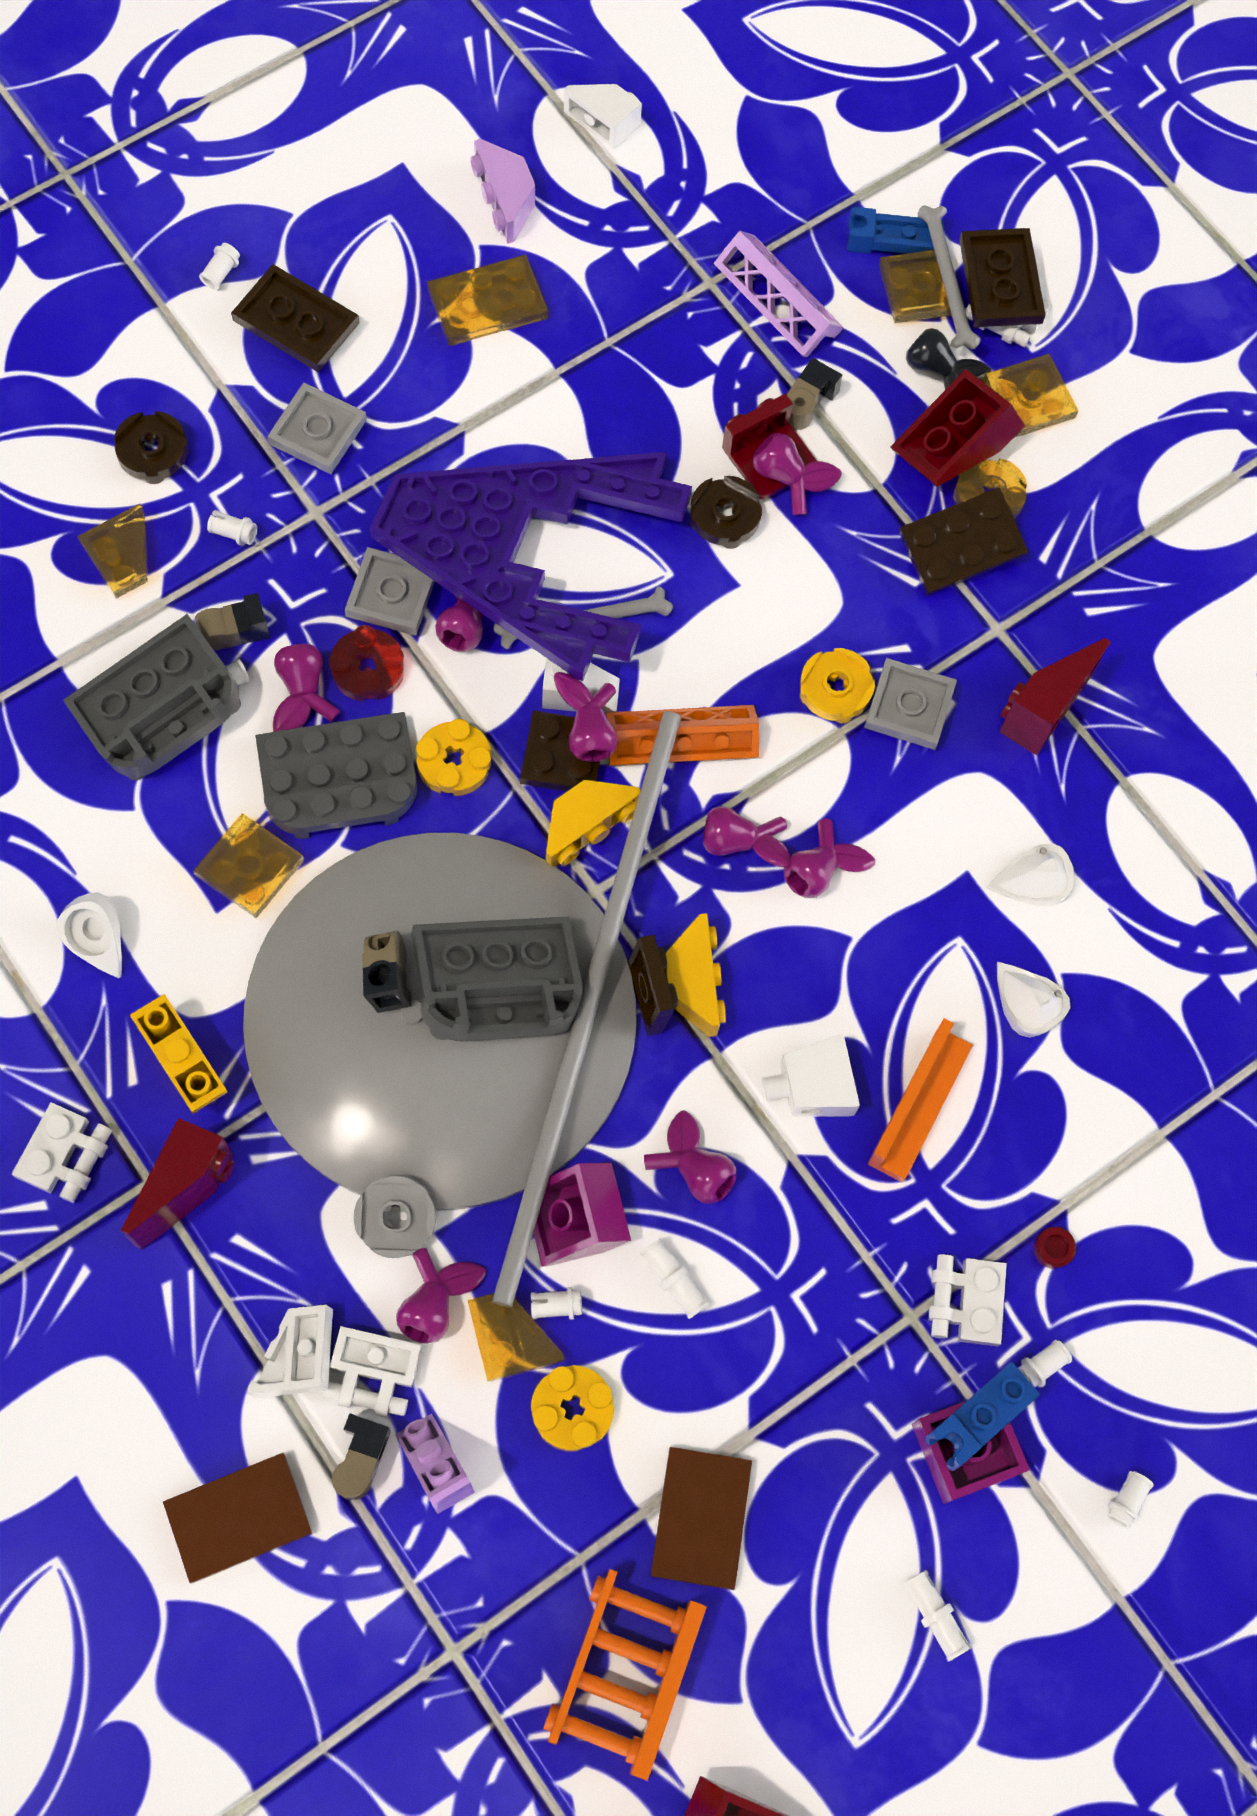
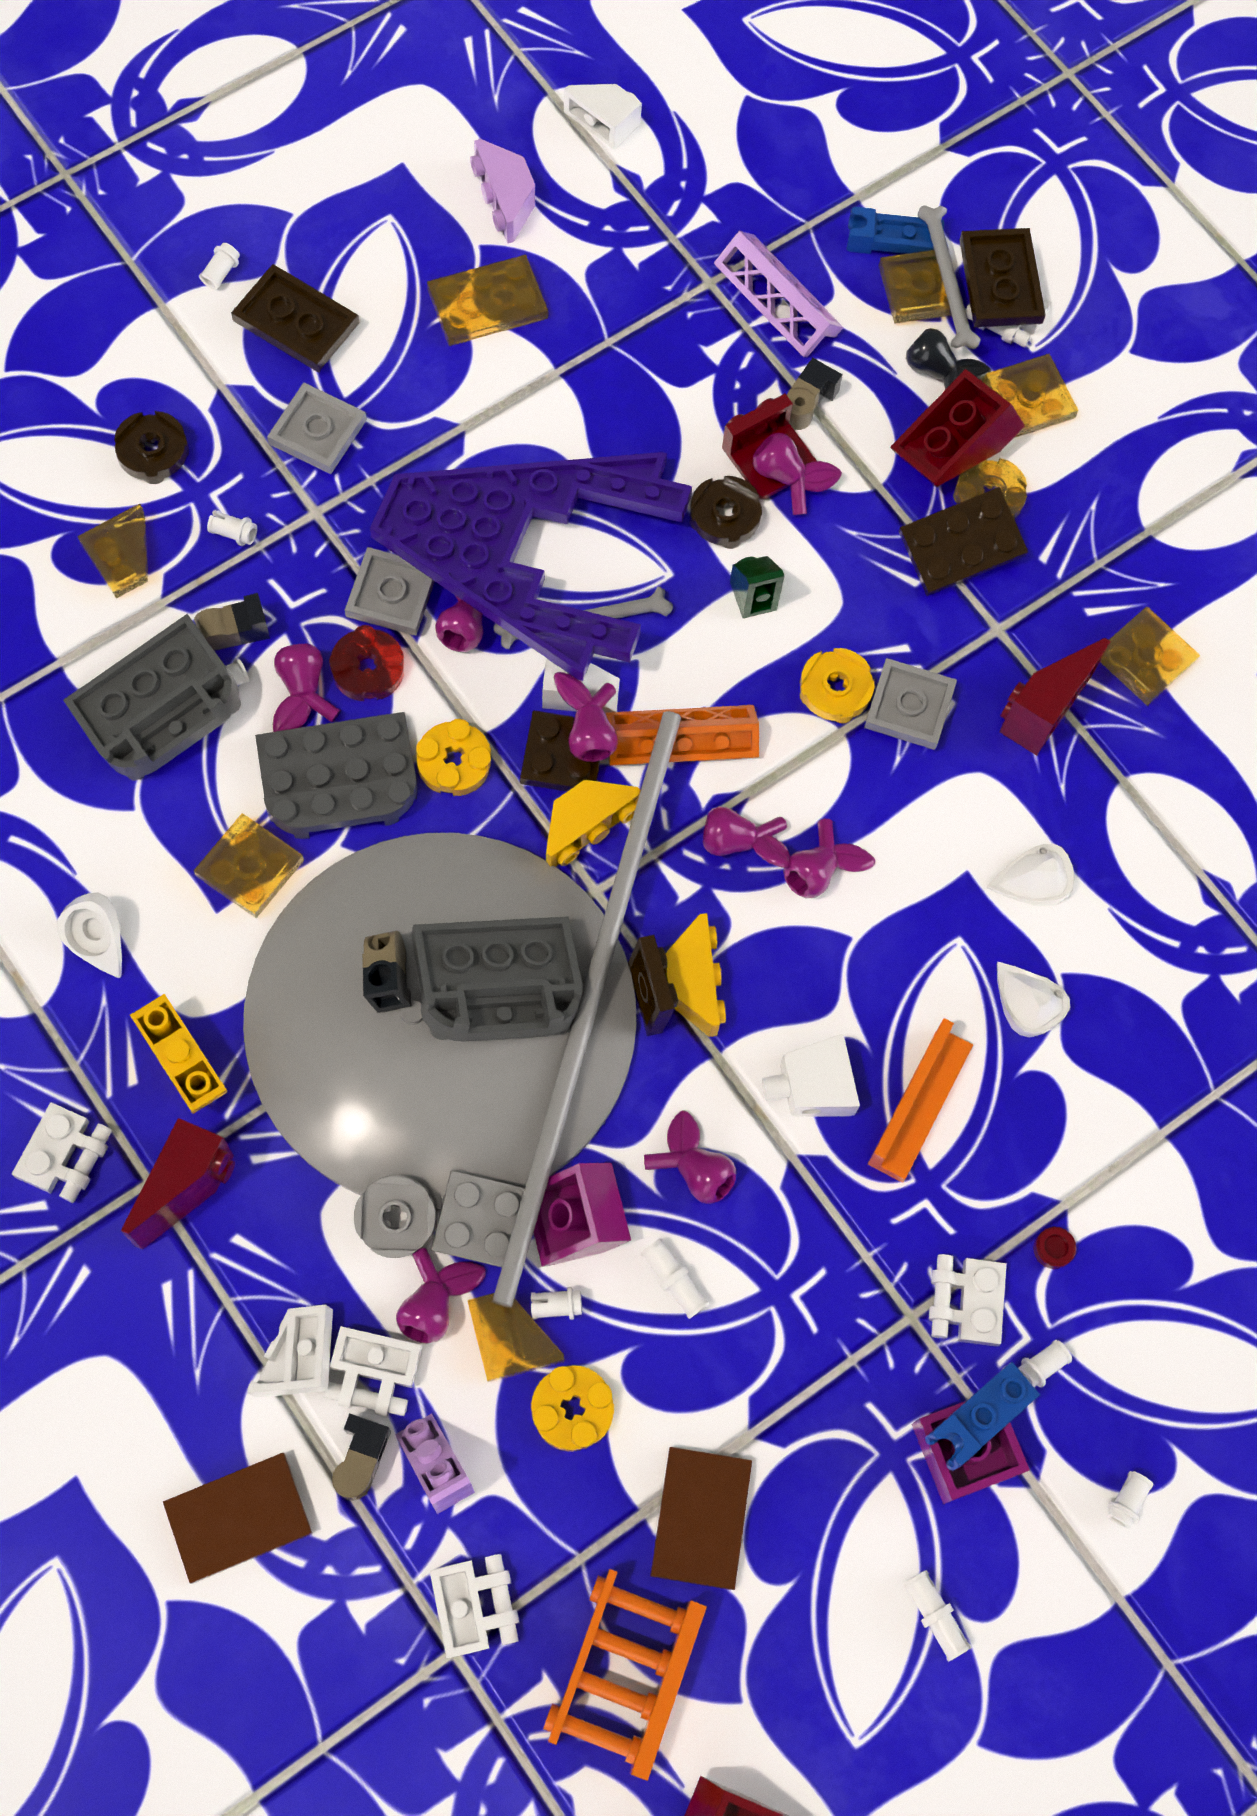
none -> white plate [429,1554,520,1659]
none -> light grey plate [431,1170,525,1267]
none -> dark green slope [730,556,785,619]
none -> clear yellow plate [1100,606,1200,706]

